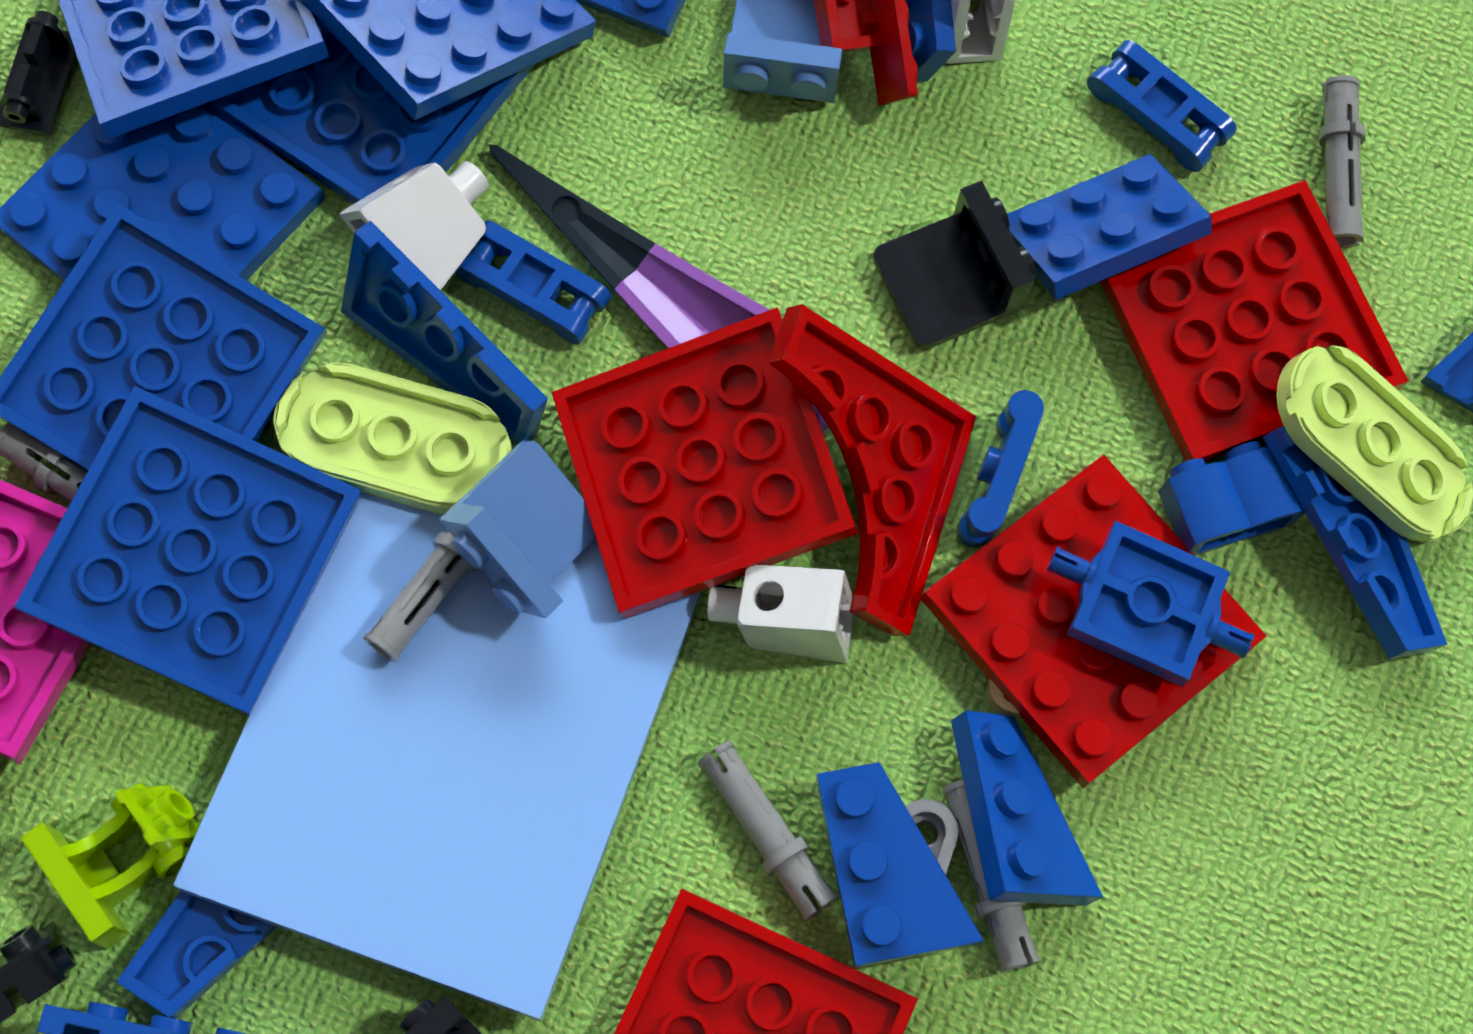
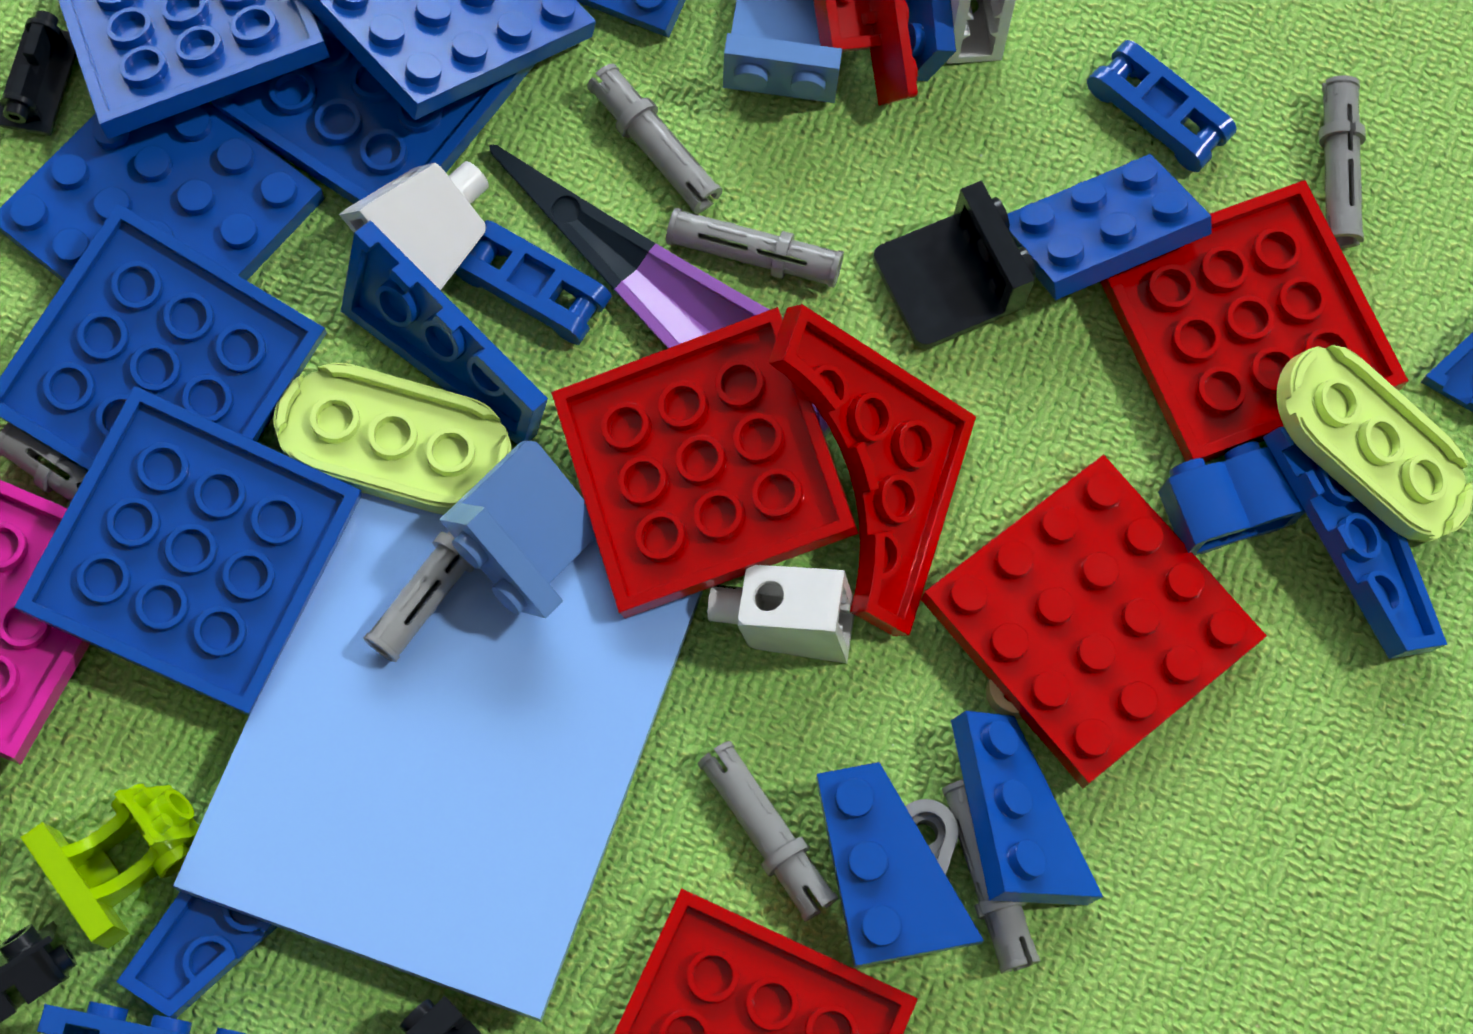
blue plate [957,390,1044,548] -> none
blue plate [1046,521,1254,687] -> none
none -> light grey pin [587,63,723,214]
none -> light grey pin [666,208,844,288]

